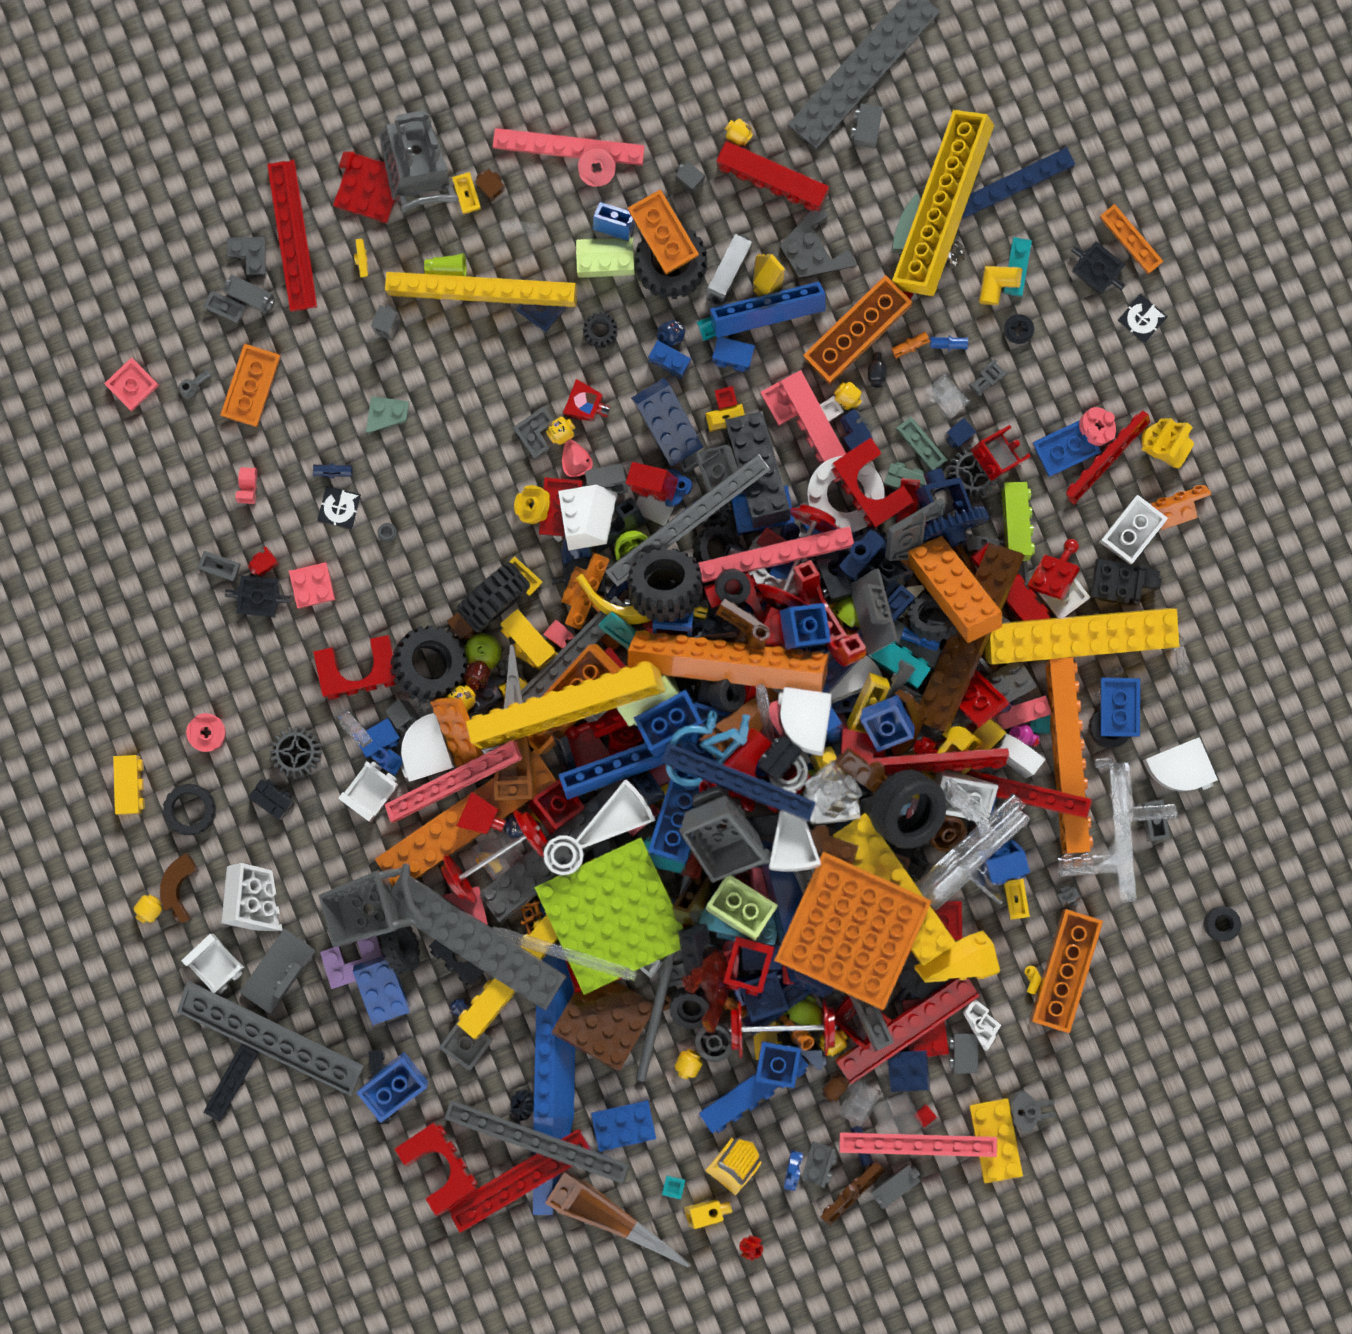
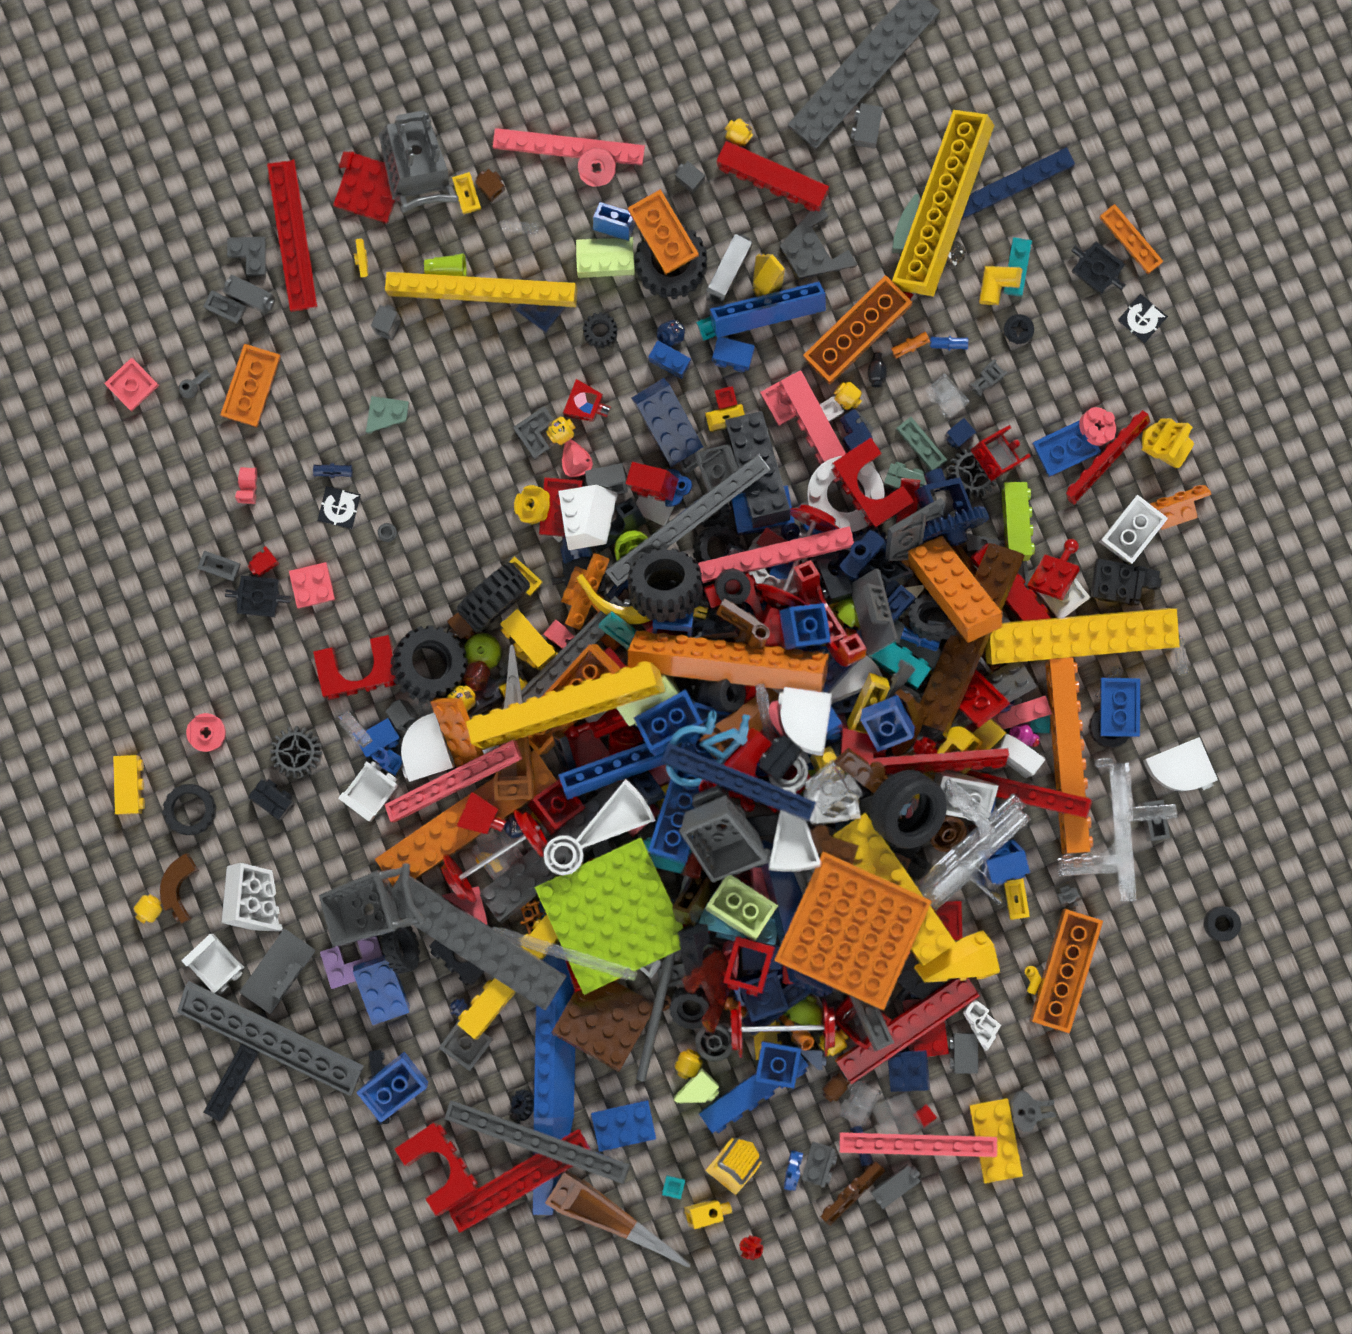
none -> yellowish green slope [674,1068,719,1103]

